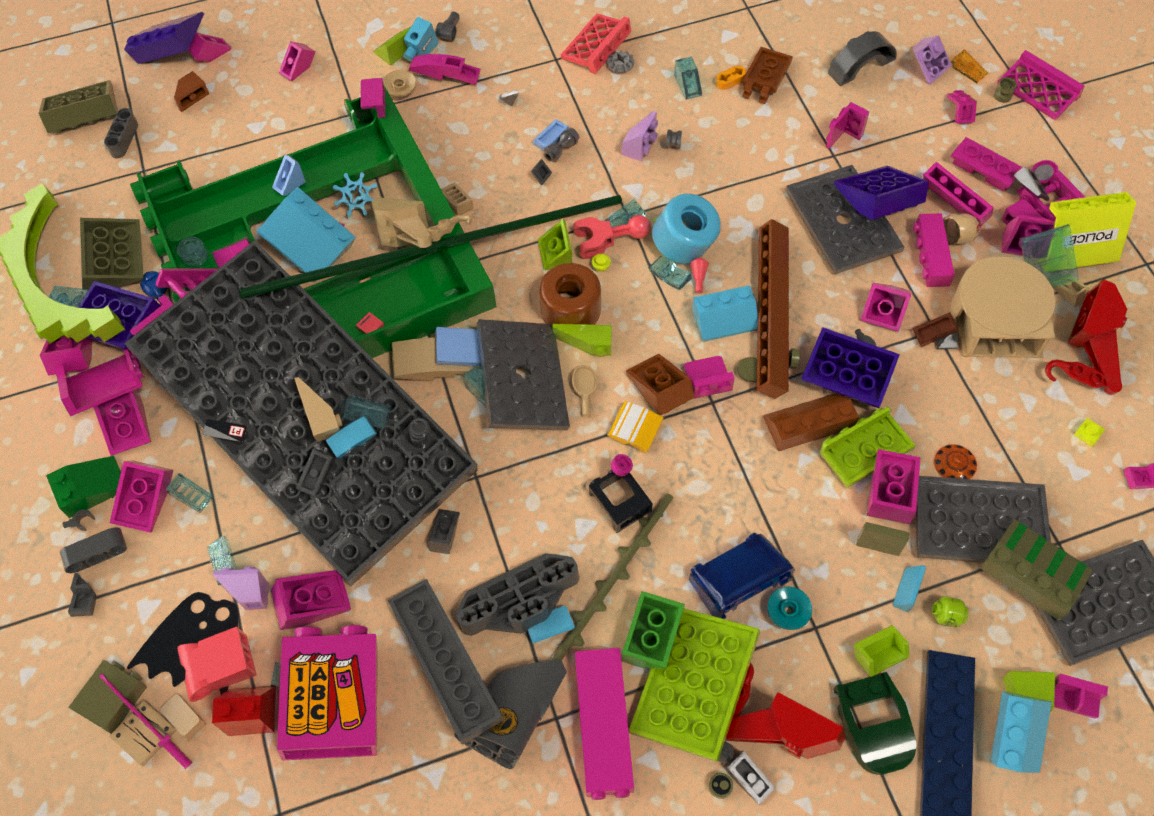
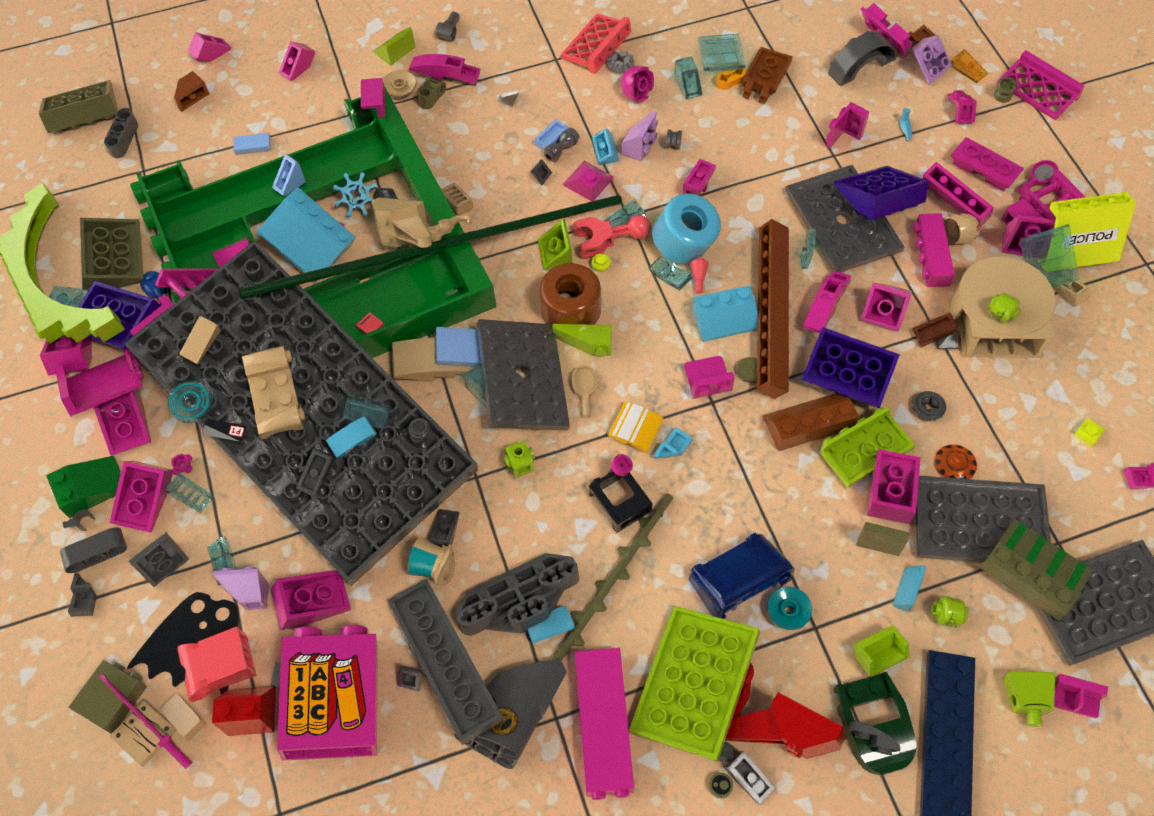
dark purple slope [124,12,204,64] -> none
clear light blue wheel [177,237,208,268] -> none
tan slope [294,377,343,442] -> none
medium azure torso [403,17,439,61] -> none
bright green slope [621,591,685,669] -> none
dark orange slope [626,354,695,415] -> none
olive tile [789,348,800,369] -> none
dark grey piece [855,329,876,346] -> none
medium azure slope [990,691,1052,773] -> none
flat silver slope [1014,167,1050,201] -> none
red slope [1045,279,1128,395] -> none
none -> dark grey slope [129,532,189,587]
none -> clear light blue tile [167,381,213,423]
none -> dark pink plate [171,454,193,475]
none -> tan slope [179,316,221,365]
none -> light blue tile [234,133,271,154]
none -> tan piece [242,346,306,439]
none -> flat silver slope [373,188,398,199]
none -> flat silver slope [398,666,422,691]
none -> tan hat [408,537,455,586]
none -> olive piece [417,76,446,109]
none -> lime brick [504,441,535,478]
none -> dark pink slope [563,160,614,201]
none -> medium azure slope [592,128,620,165]
none -> dark pink cylinder [621,66,654,102]
none -> medium azure slope [653,427,693,459]
none -> dark pink panel [682,159,716,195]
none -> clear light blue piece [698,33,746,72]
none -> clear light blue slope [800,229,816,269]
none -> dark pink slope [803,270,851,333]
none -> dark grey slope [848,721,901,755]
none -> dark pink brick [861,3,913,58]
none -> medium azure bar [900,108,912,141]
none -> dark orange slope [908,25,935,47]
none -> dark grey gear [912,391,946,422]
none -> lime head [988,293,1021,323]

